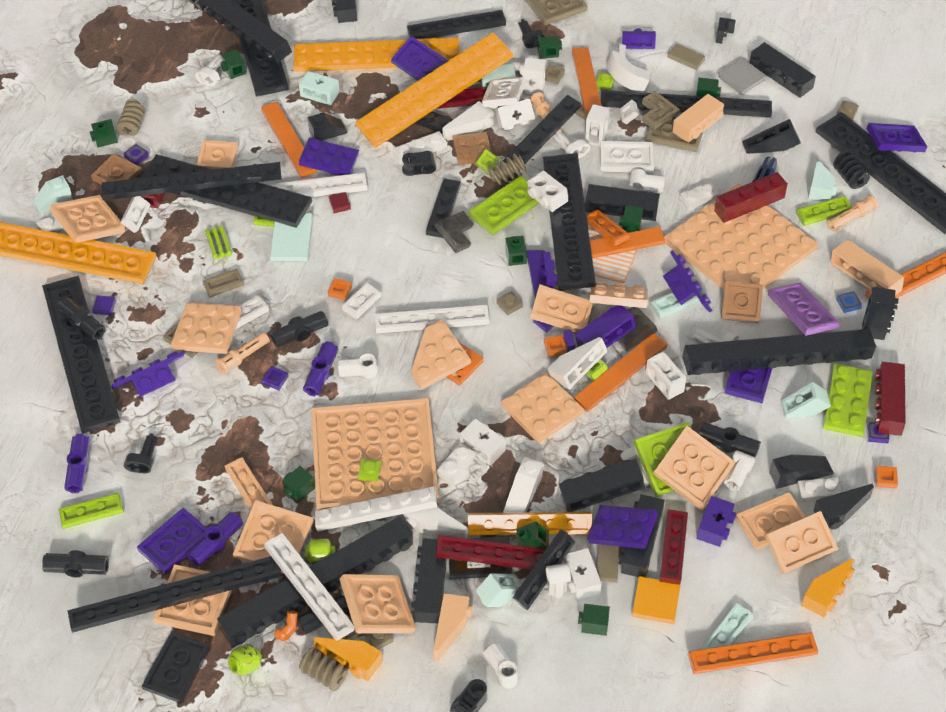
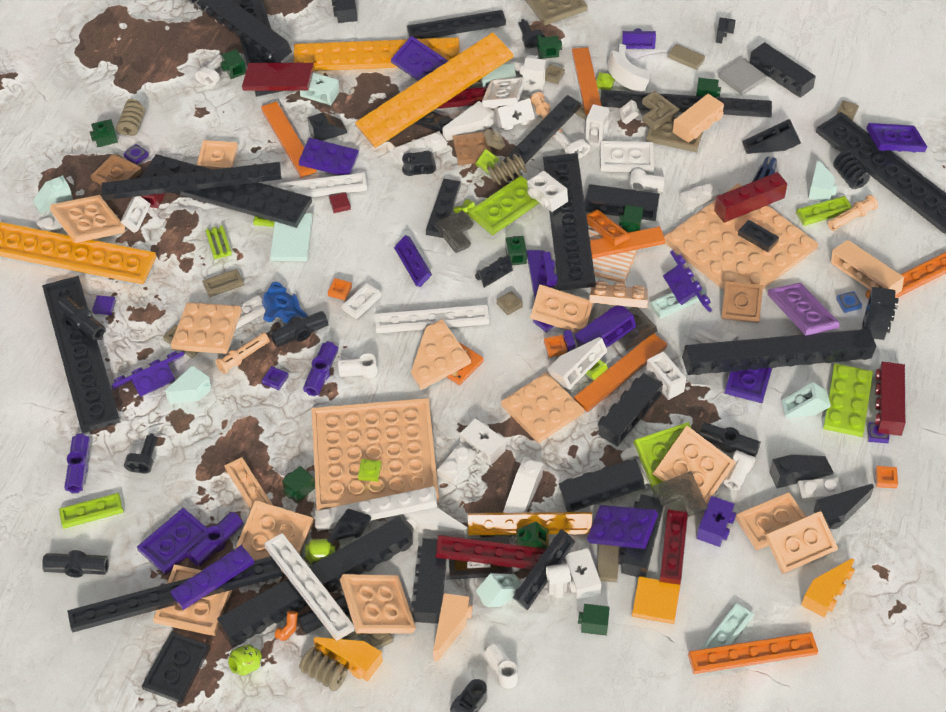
none -> light aqua slope [165,366,211,404]
none -> dark purple plate [170,545,254,610]
none -> dark red tile [242,62,315,91]
none -> blue tile [262,282,308,323]
none -> black slope [327,509,372,543]
none -> dark purple plate [394,235,432,287]
none -> lime piece [453,199,476,214]
none -> black hinge [475,255,513,288]
none -> dark tan plate [483,129,505,150]
none -> black brick [598,373,663,447]
none -> clear smoke plate [653,471,708,517]
none -> black plate [738,220,779,252]

